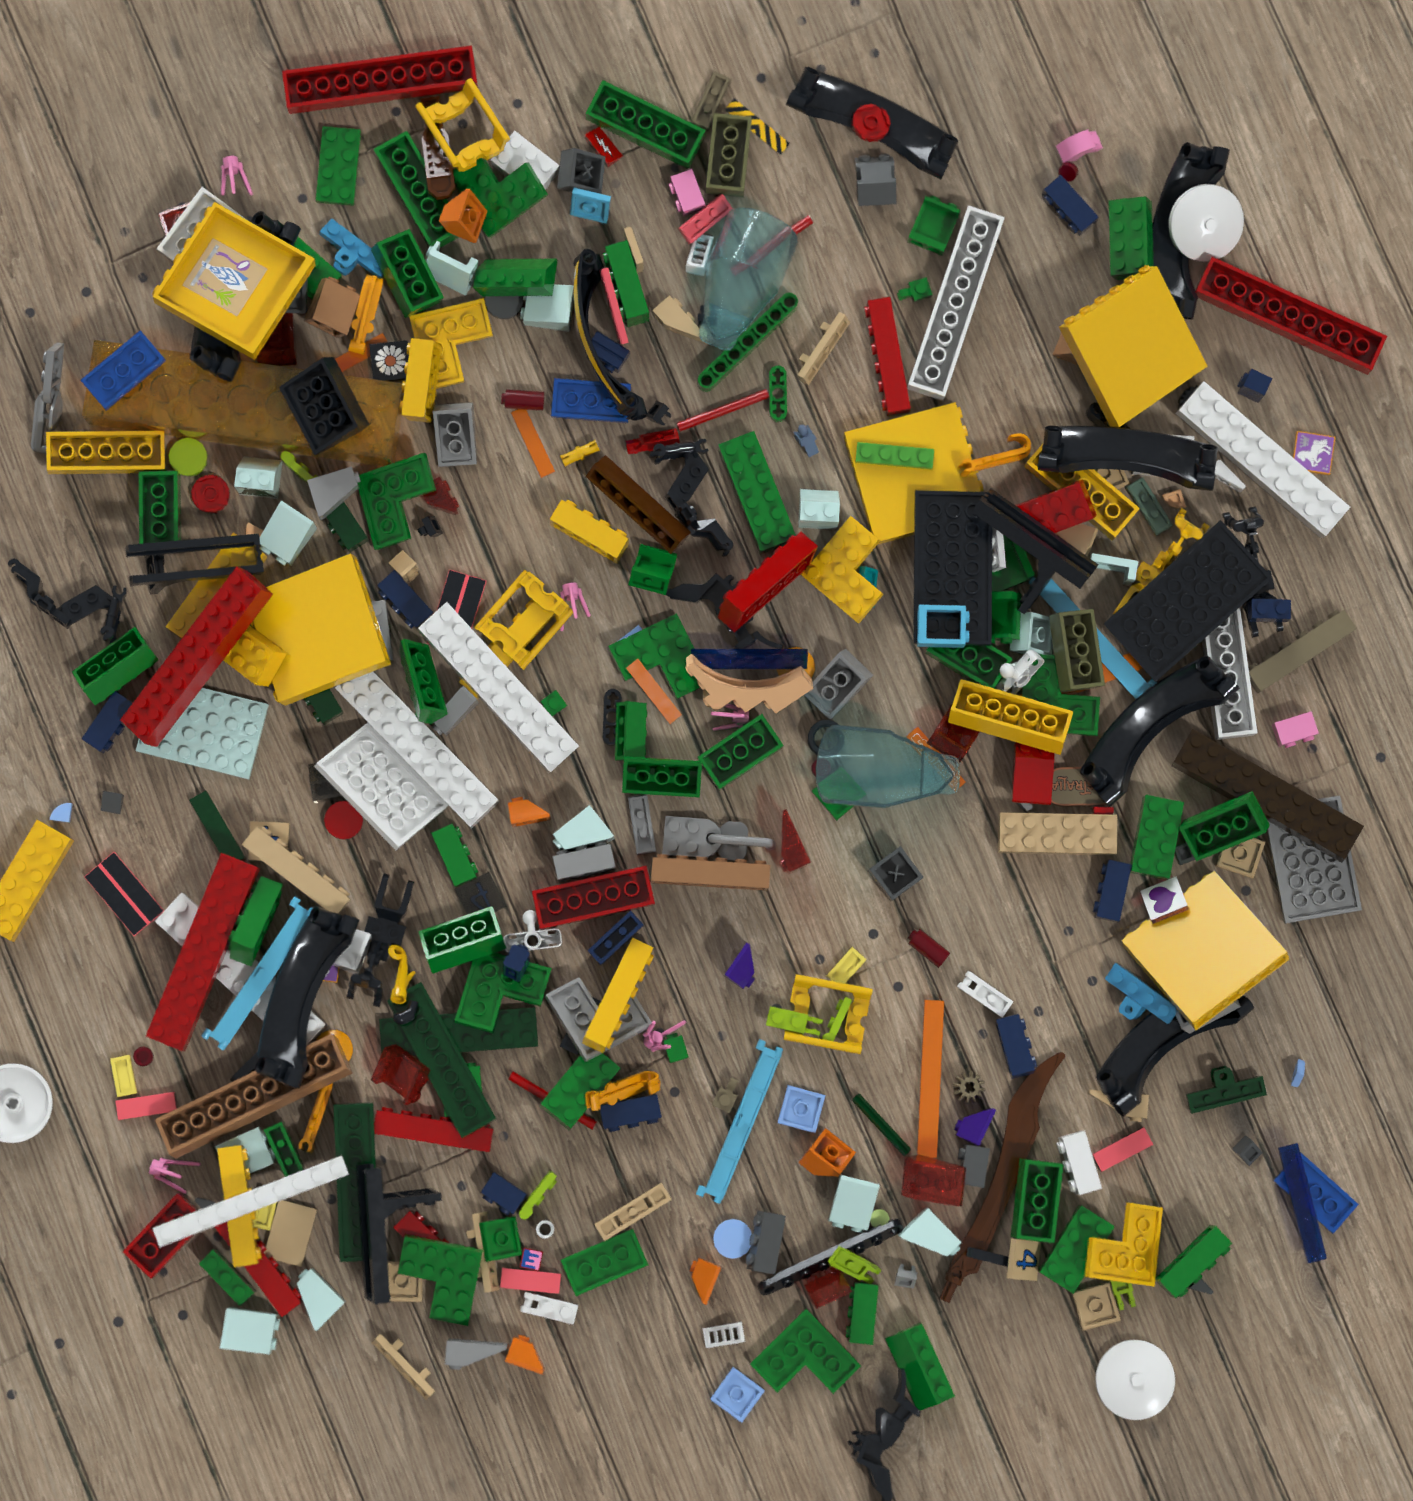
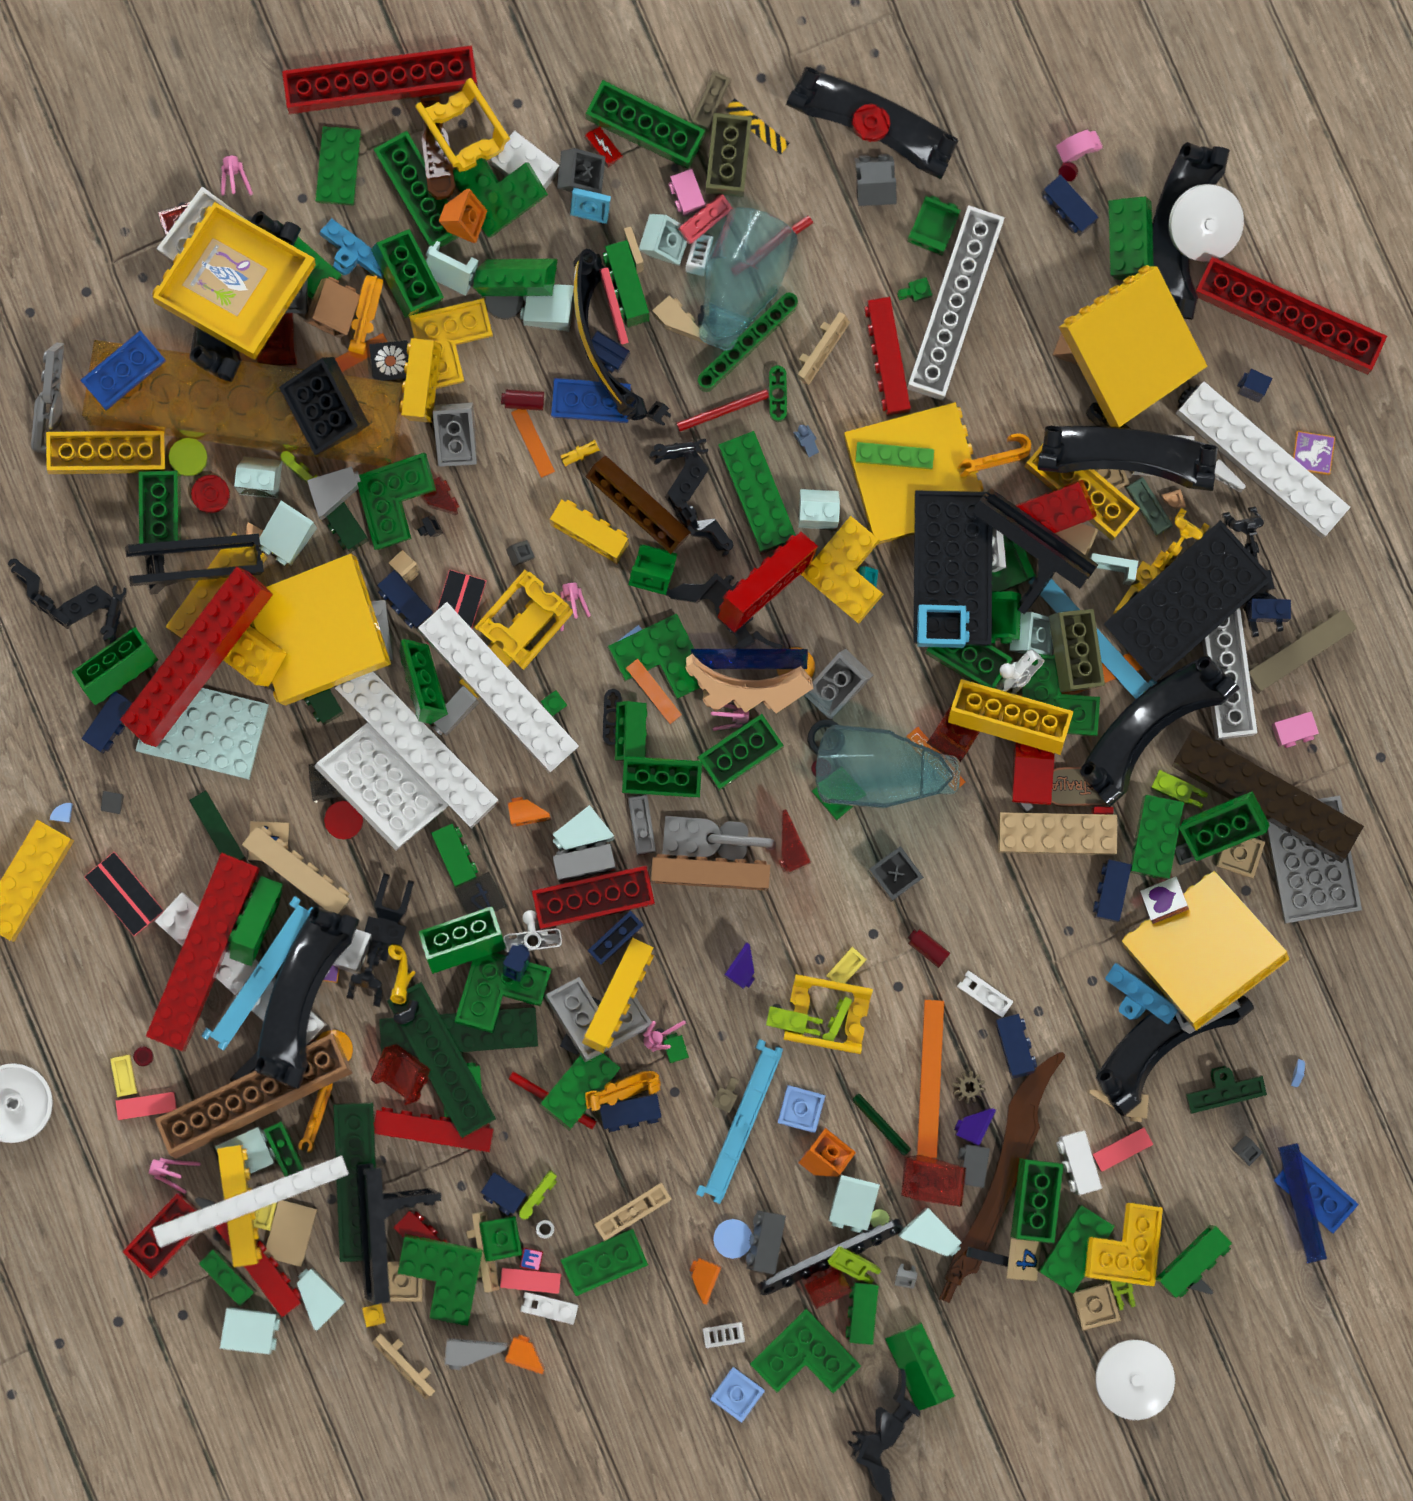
red hinge [626,428,680,454] -> none
none -> yellow plate [362,1304,386,1327]
none -> dark grey slope [506,540,535,566]
none -> light aqua slope [639,214,687,265]
none -> lime hinge [1151,770,1208,809]

